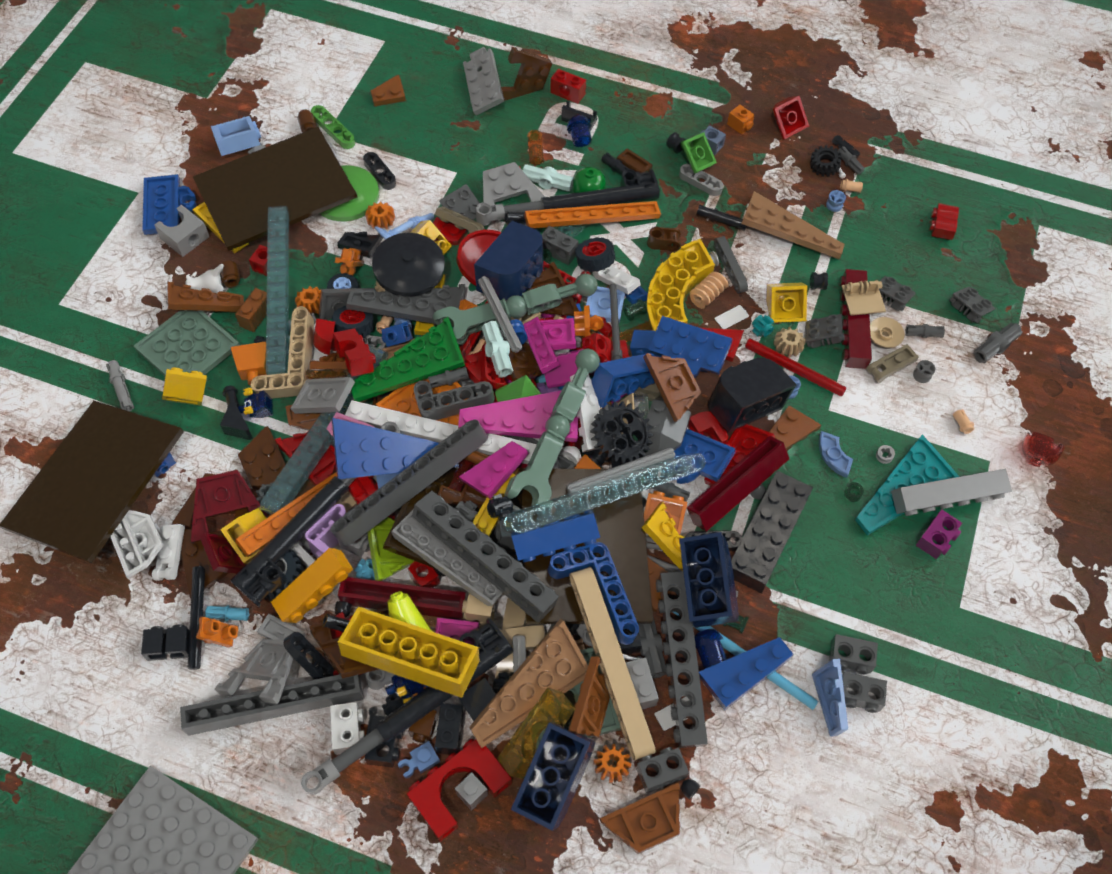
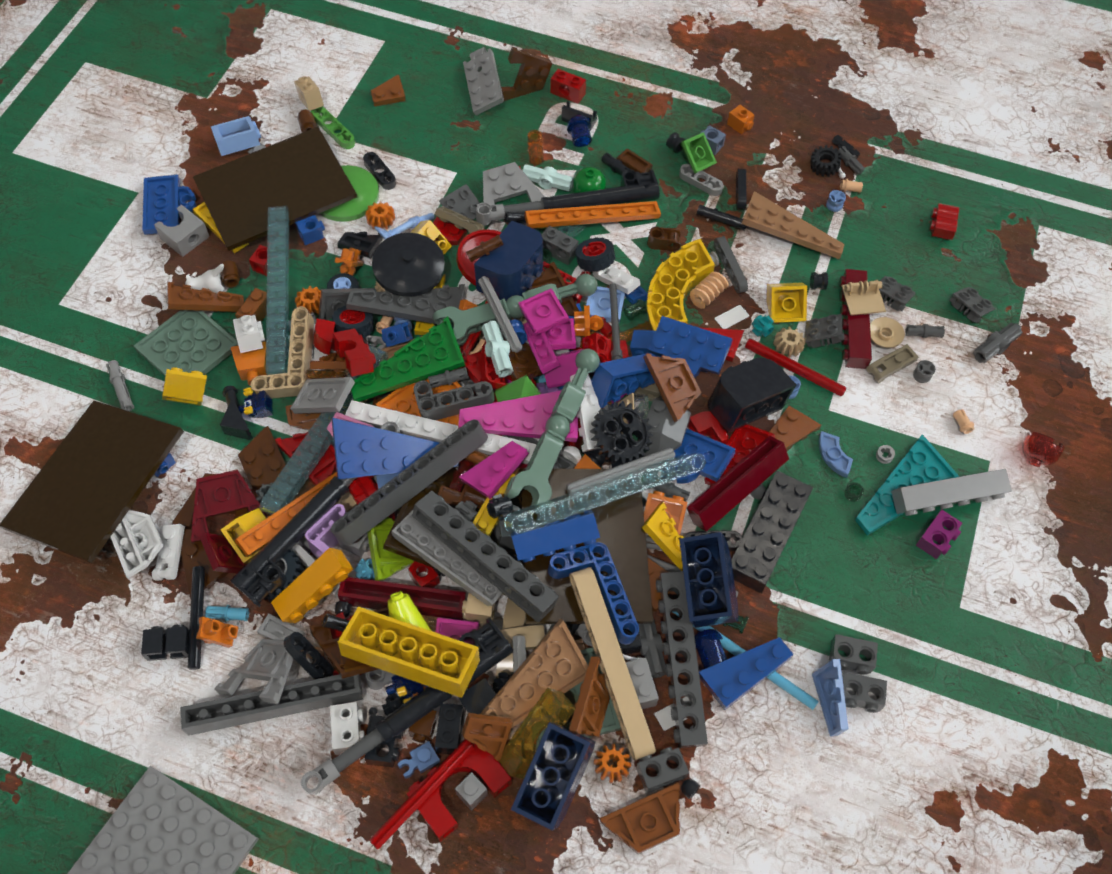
red slope [773,96,809,140] -> none
none -> white brick [233,315,265,353]
none -> tan brick [294,76,324,111]
none -> blue brick [295,215,325,245]
none -> red axle [369,739,474,849]
none -> dark orange wing [462,713,512,761]
none -> reddish brown pin [466,235,504,262]
none -> dark pink plate [518,288,569,336]
none -> black beam [736,168,747,210]

